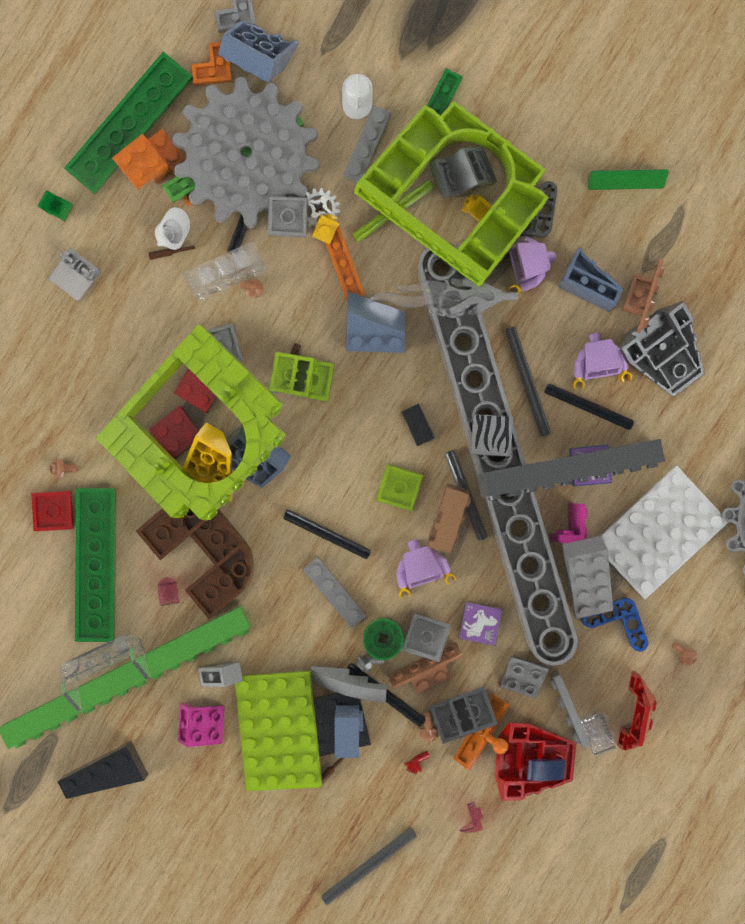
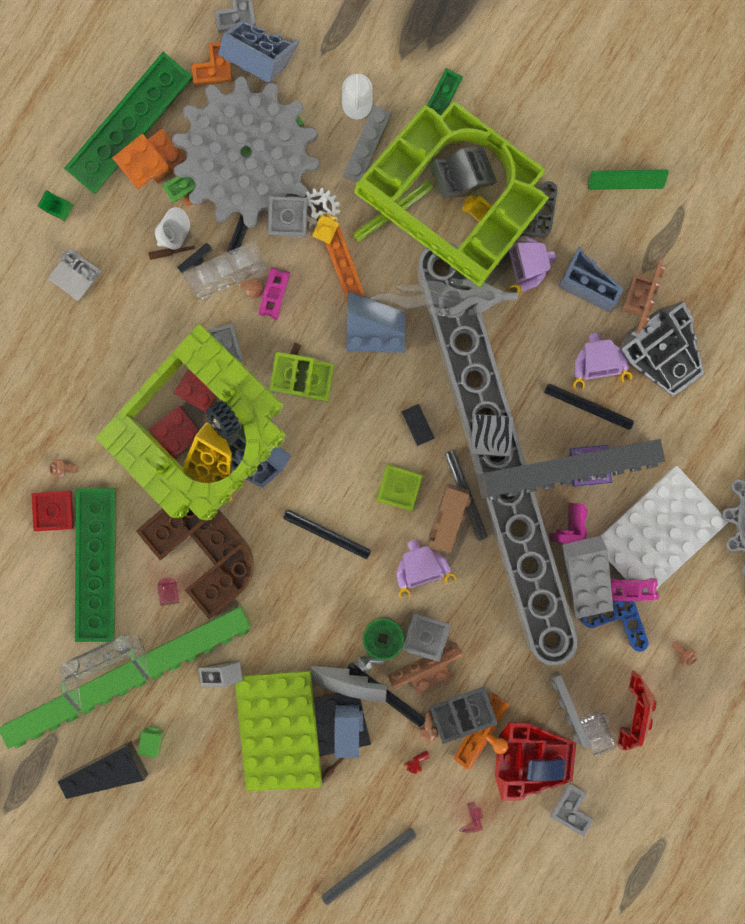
dark pink bracket [178,703,224,747] -> none
light grey plate [303,557,366,628] -> none
tile [458,601,503,646] -> none
light grey hinge [500,655,549,698] -> none
dark grey axle [506,327,551,436] -> none
none -> bright green brick [137,726,164,758]
none -> black plate [178,243,213,274]
none -> black wheel [206,400,240,439]
none -> dark pink plate [259,267,290,320]
none -> light grey plate [550,783,593,836]
none -> dark pink plate [611,578,659,601]

